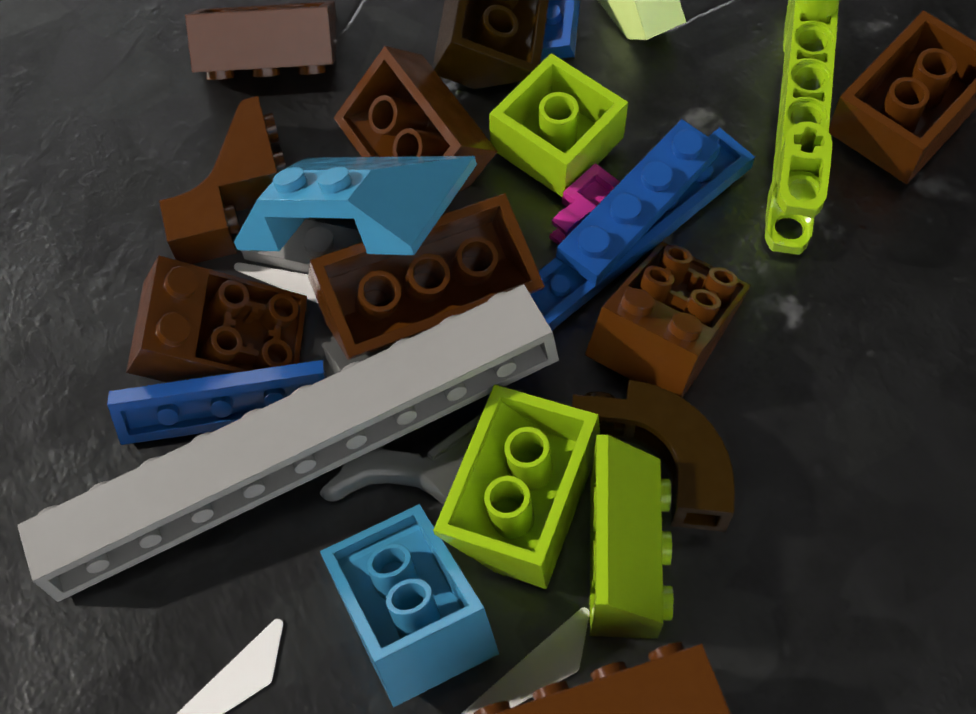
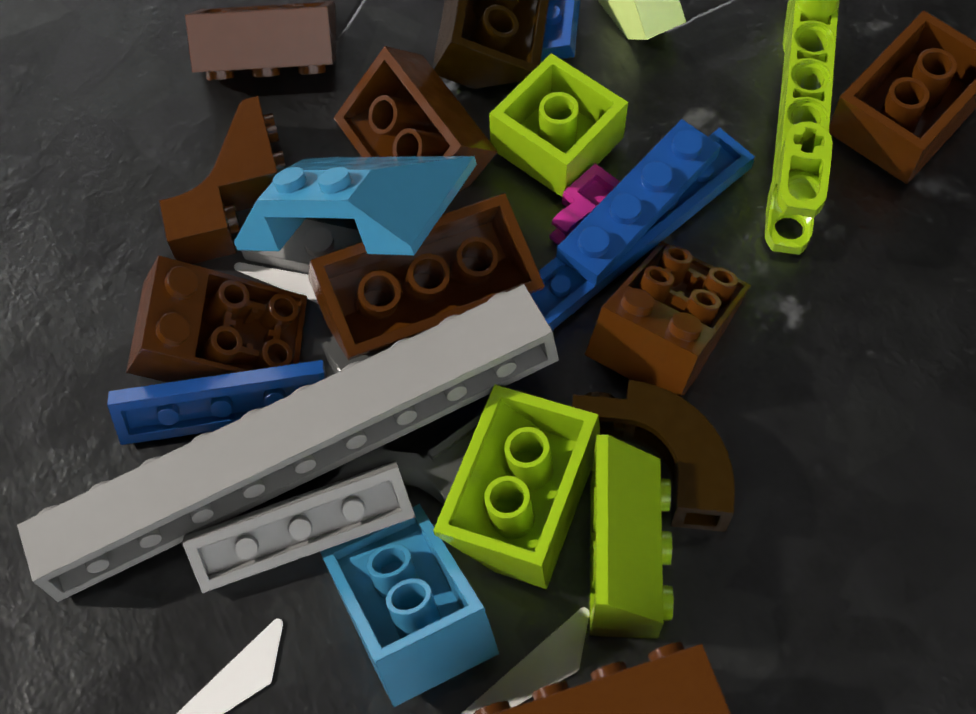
none -> light grey plate [182,461,415,593]

